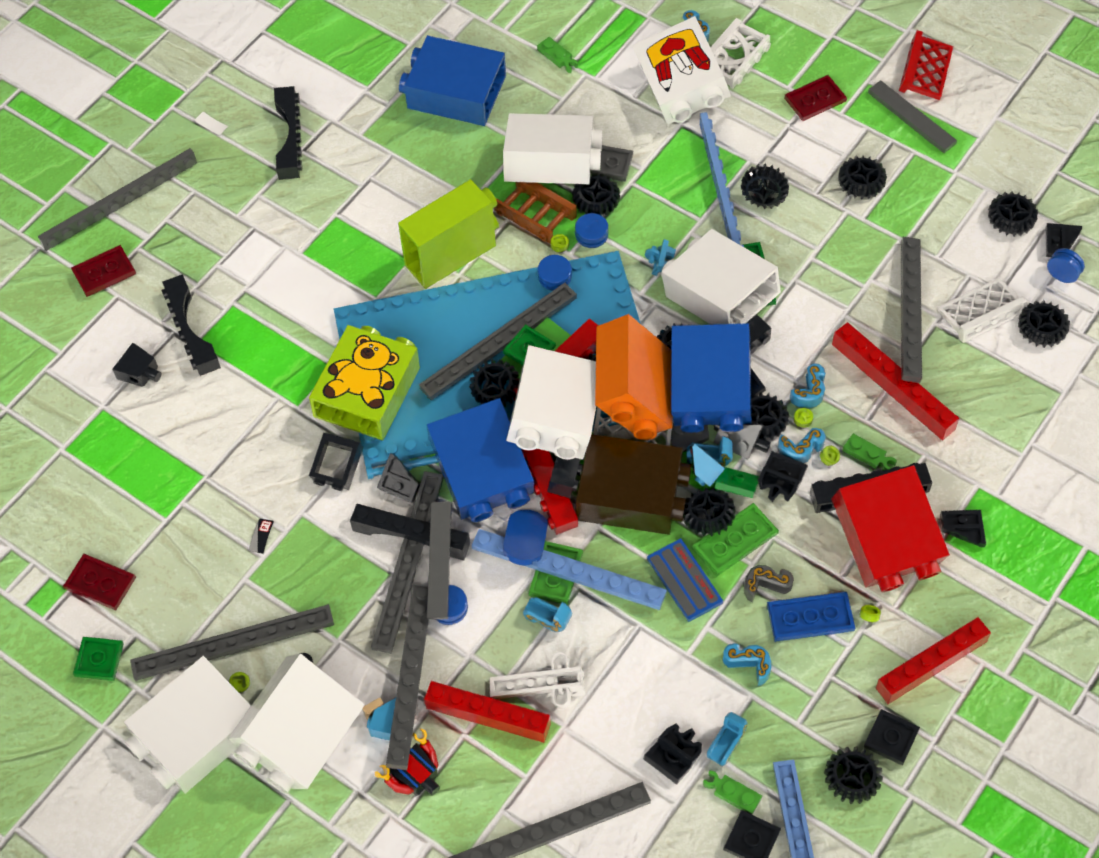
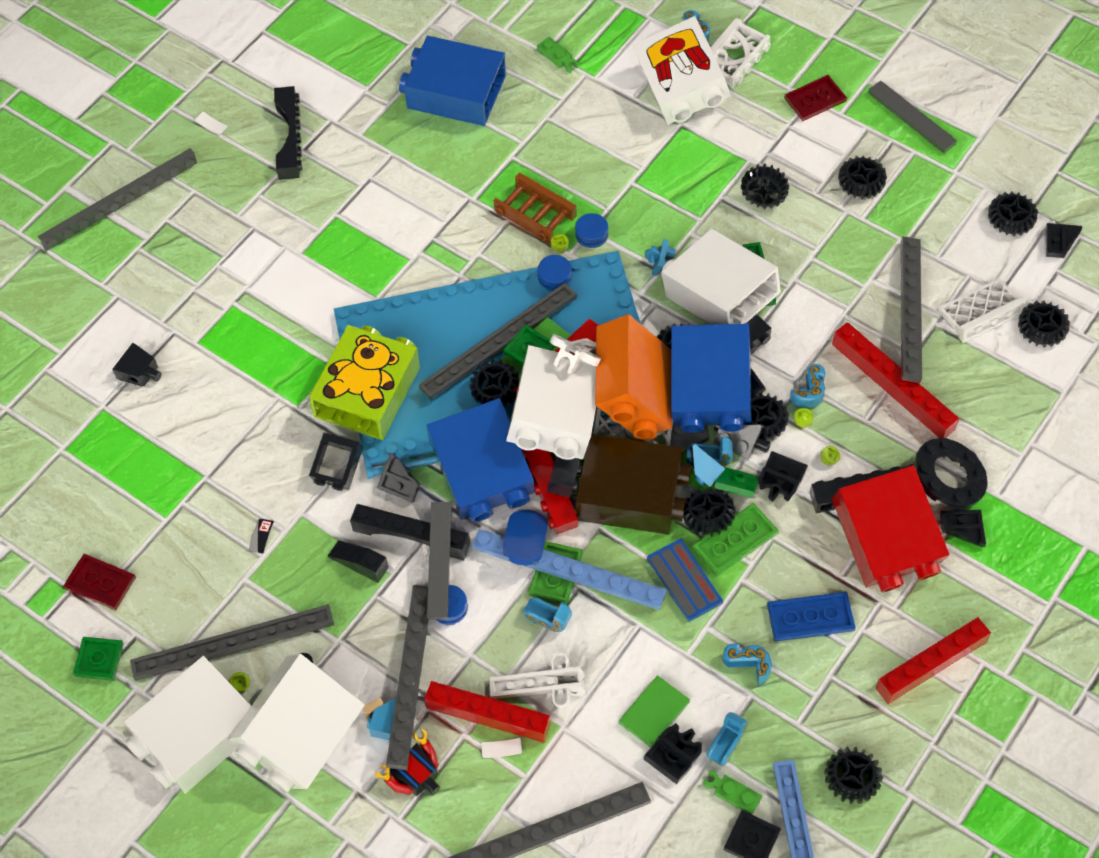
dark red plate [71,245,136,297] -> none
black arch [161,274,221,376] -> none
dark grey plate [371,471,444,654] -> none
lime brick [398,179,499,289] -> none
white brick [503,113,602,184] -> none
black gear [572,174,620,216] -> none
dark grey plate [591,145,633,182] -> none
medium blue plate [699,112,744,247] -> none
dark grey animal [744,565,794,603] -> none
dark azure animal [778,428,826,463] -> none
bright green plate [842,433,897,471] -> none
lime tile [859,605,881,622] -> none
black plate [864,709,920,766] -> none
red fence [899,30,954,100] -> none
blue head [1047,248,1085,283] -> none
none -> black slope [328,540,389,583]
none -> white sticker [481,738,522,758]
none -> white piece [550,334,601,375]
none -> bright green tile [619,675,690,748]
none -> black plate [913,438,988,510]

